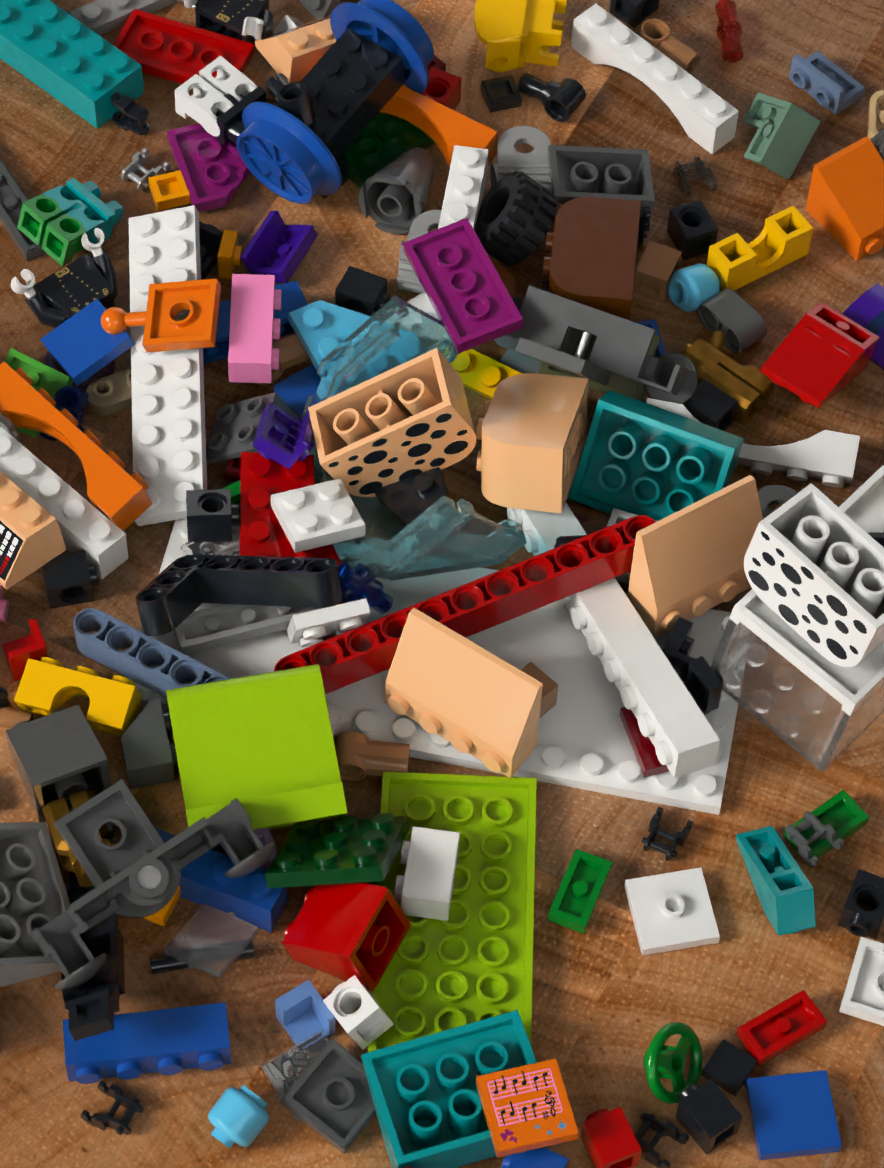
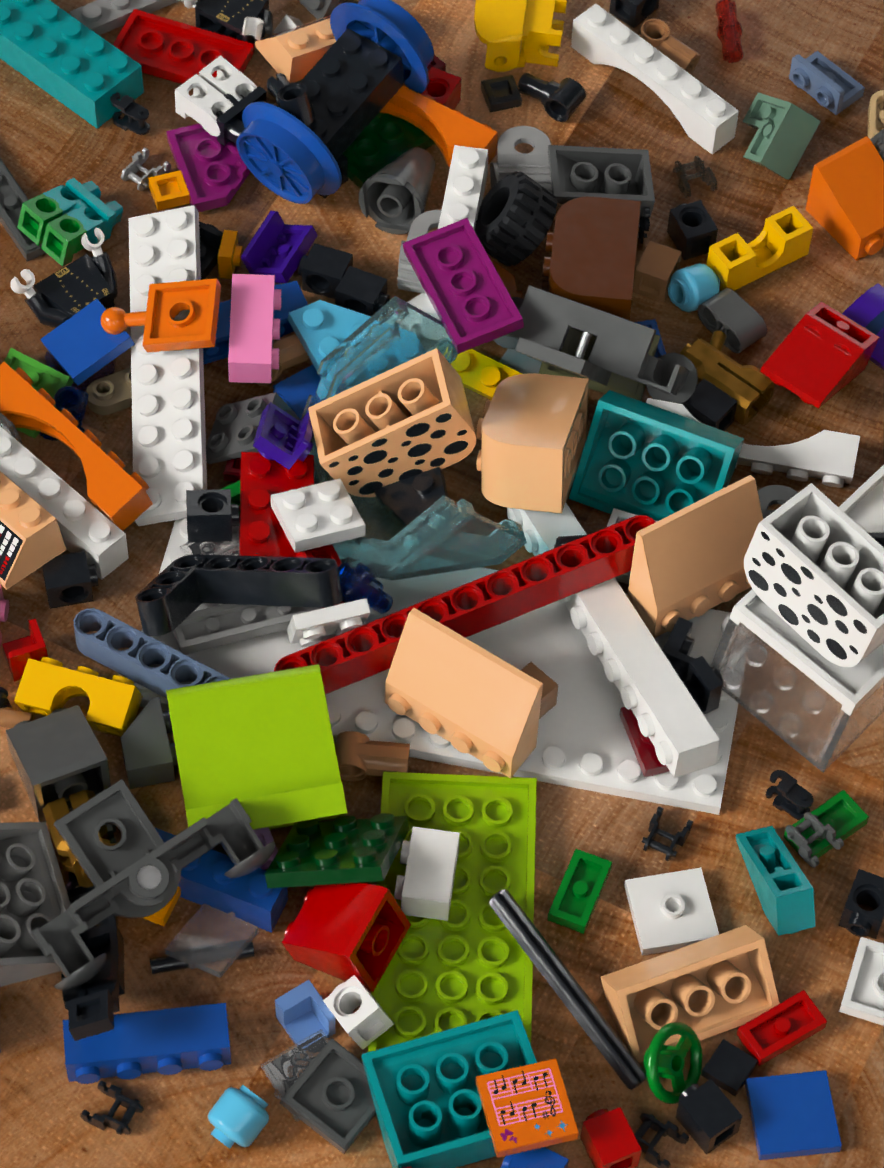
none -> black brick [298,243,353,299]
none -> black axle [489,889,647,1090]
none -> light nougat slope [601,925,780,1063]
none -> black piece [765,770,814,820]

